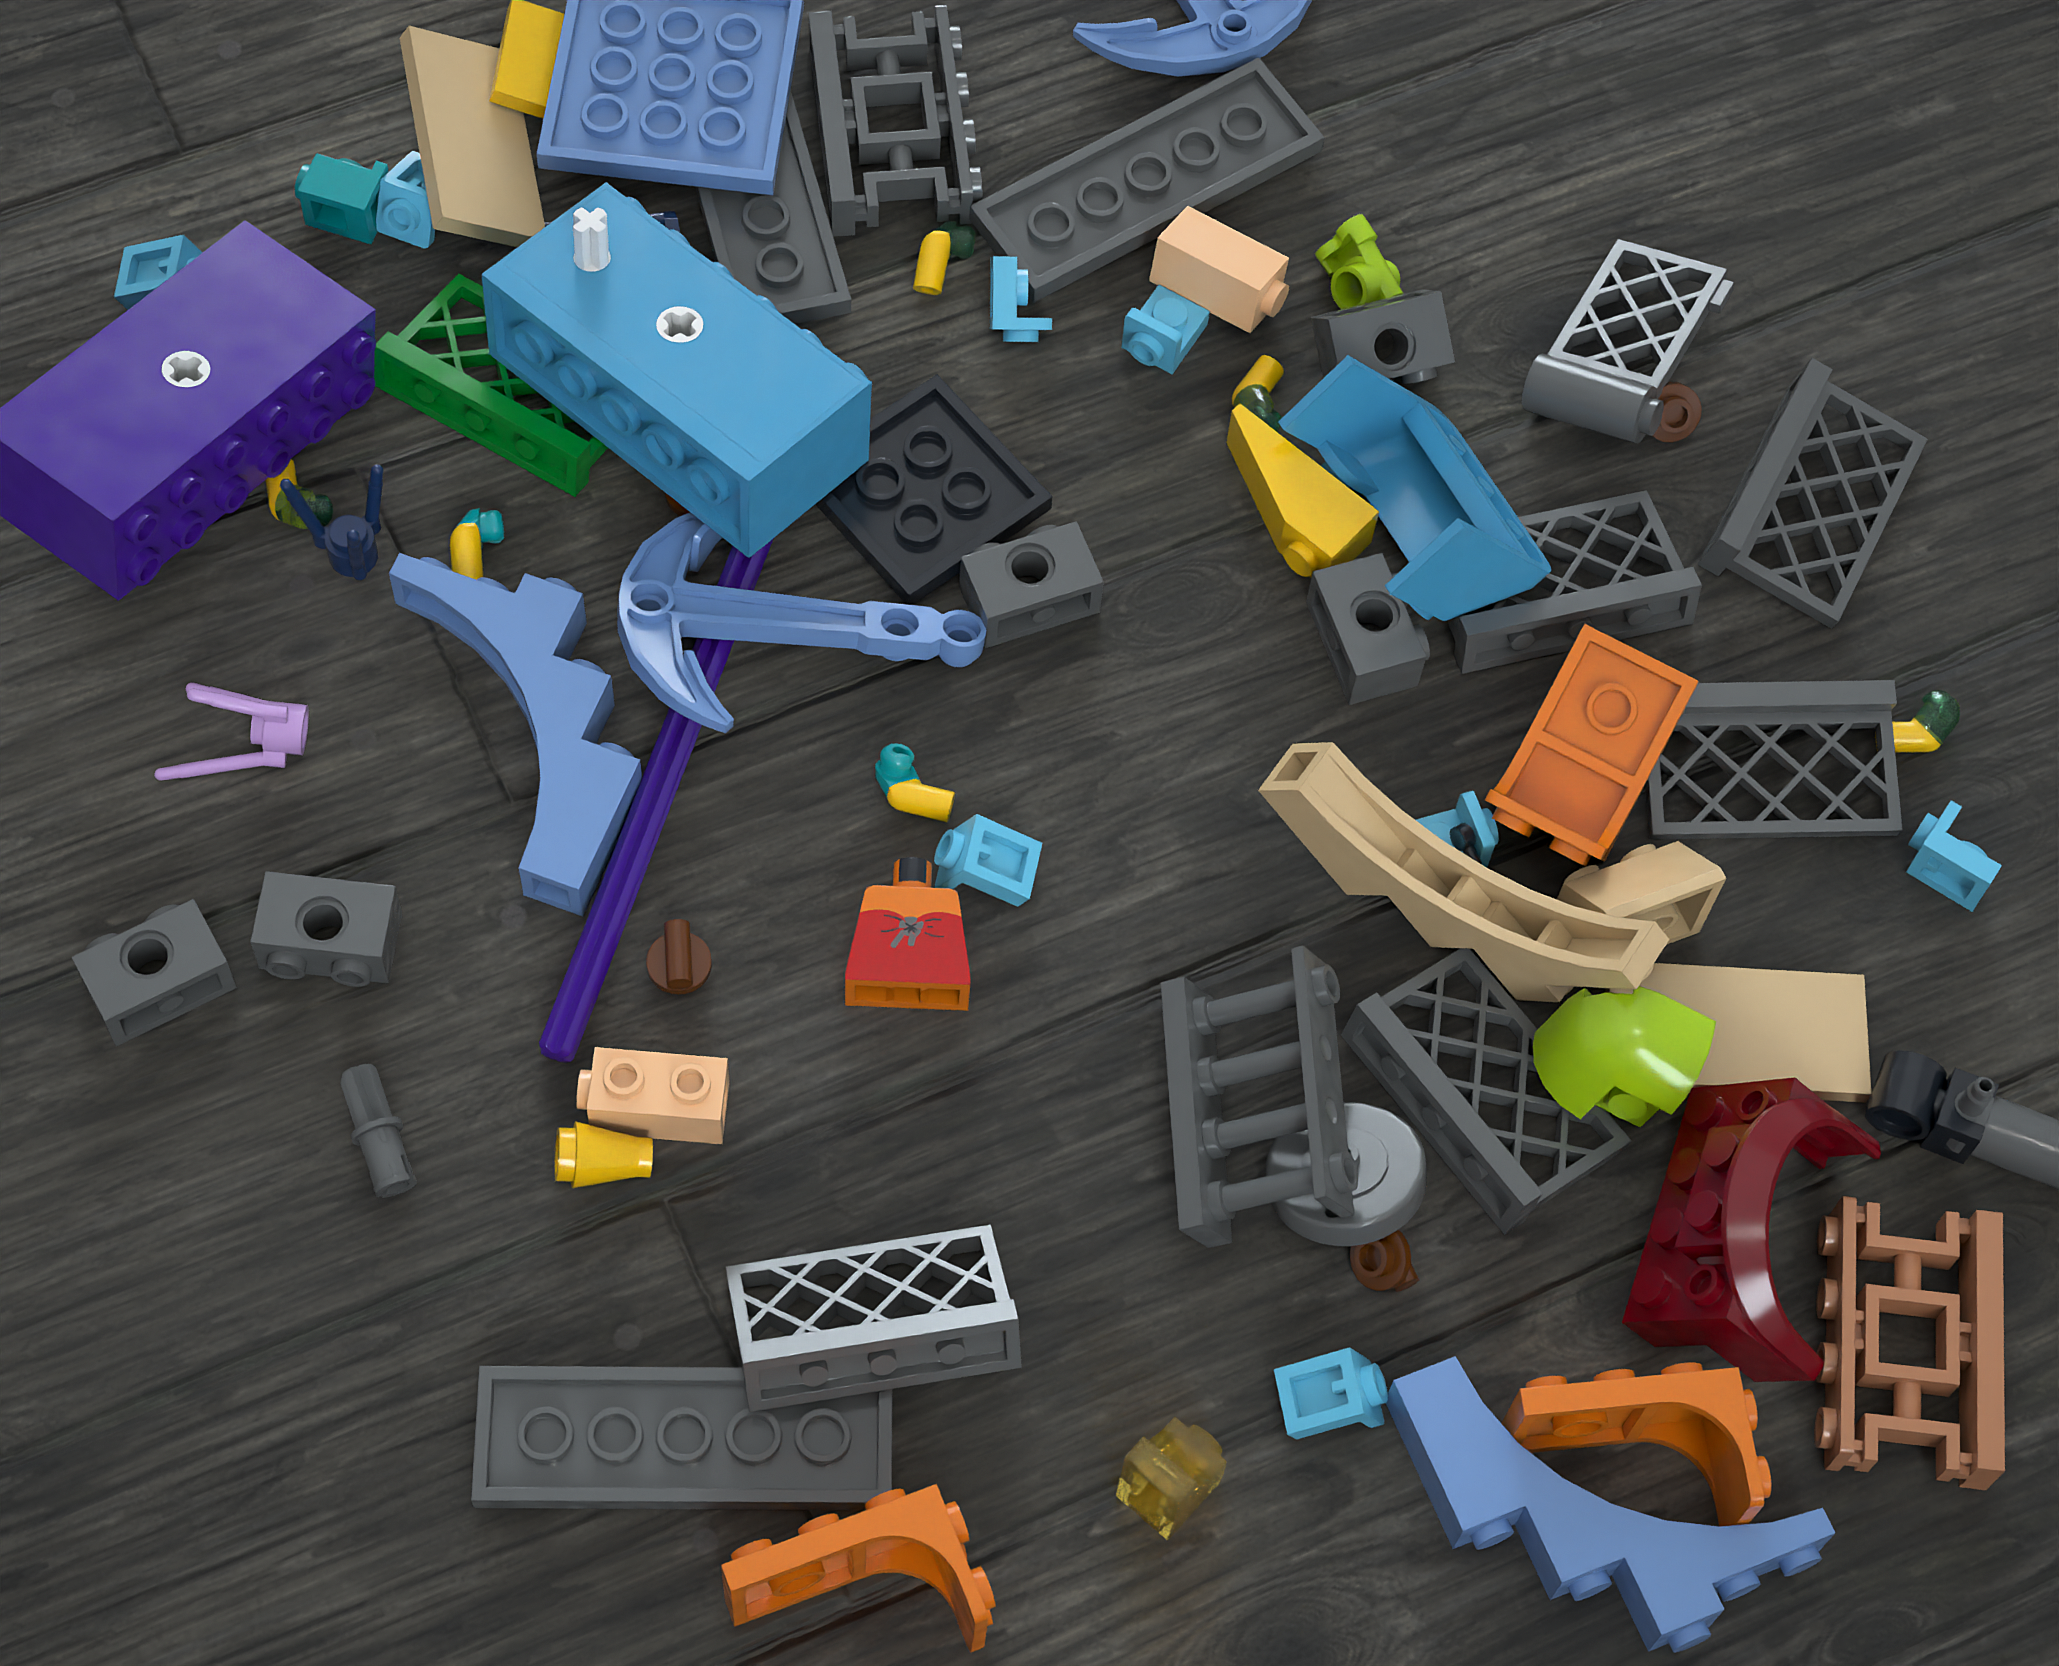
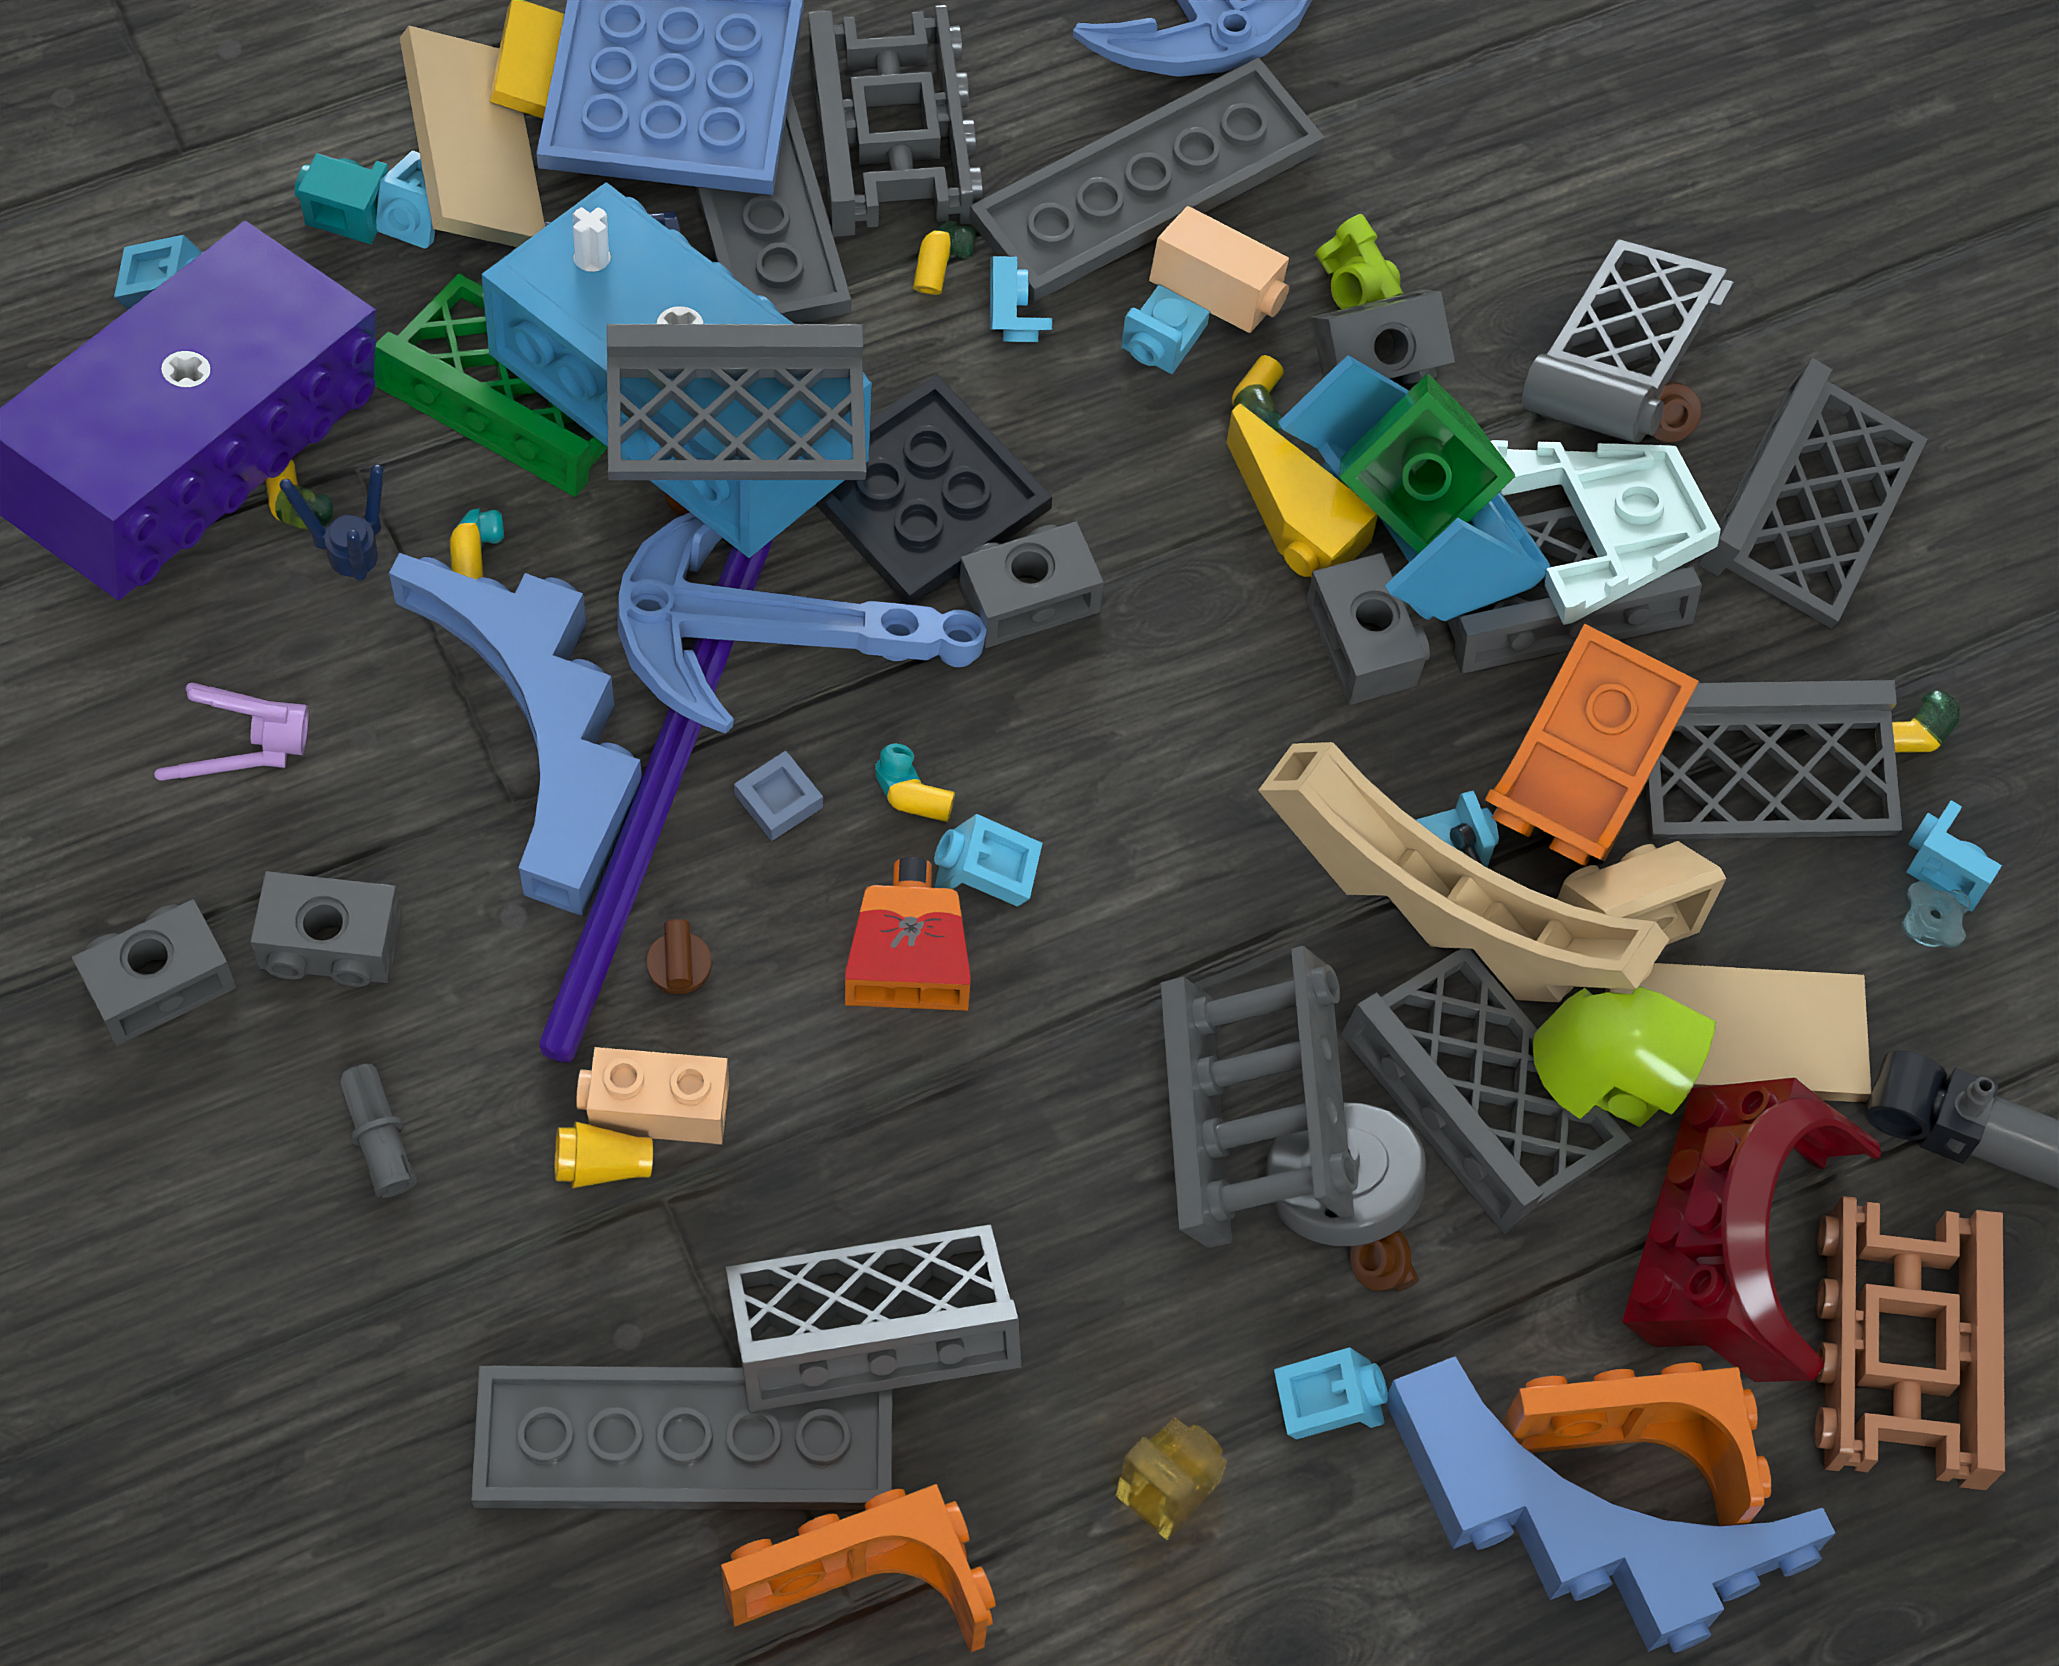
none -> dark grey fence [607,324,866,480]
none -> sand blue plate [734,751,823,841]
none -> green slope [1339,373,1515,554]
none -> light aqua wing [1491,440,1721,625]
none -> clear light blue plate [1902,881,1970,948]

